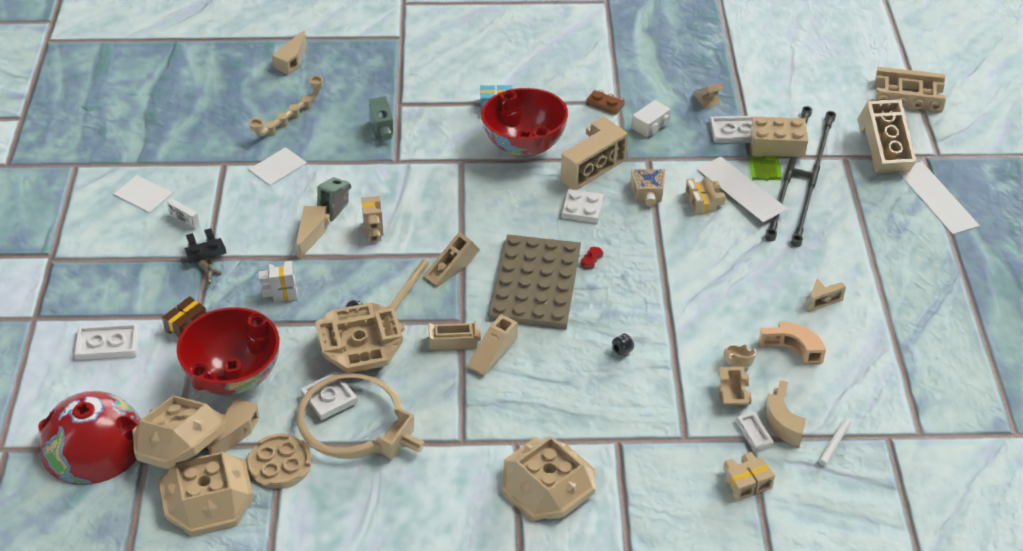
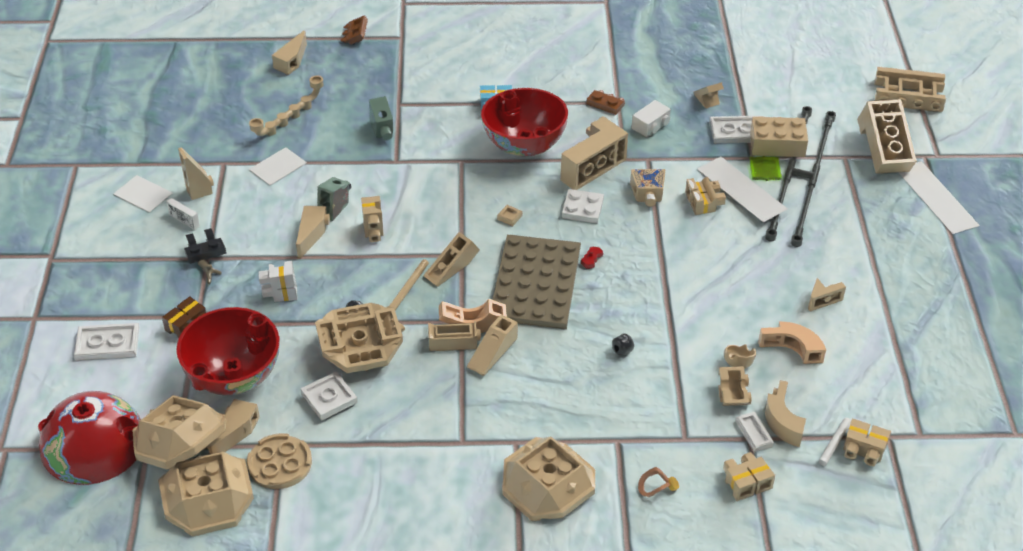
tan brick [297,373,425,459] -> none
none -> tan slope [178,147,214,200]
none -> dark orange plate [340,15,368,45]
none -> light nougat arch [439,299,507,333]
none -> tan tile [497,205,523,226]
none -> nougat piece [638,467,679,497]
none -> tan hips [843,418,891,467]

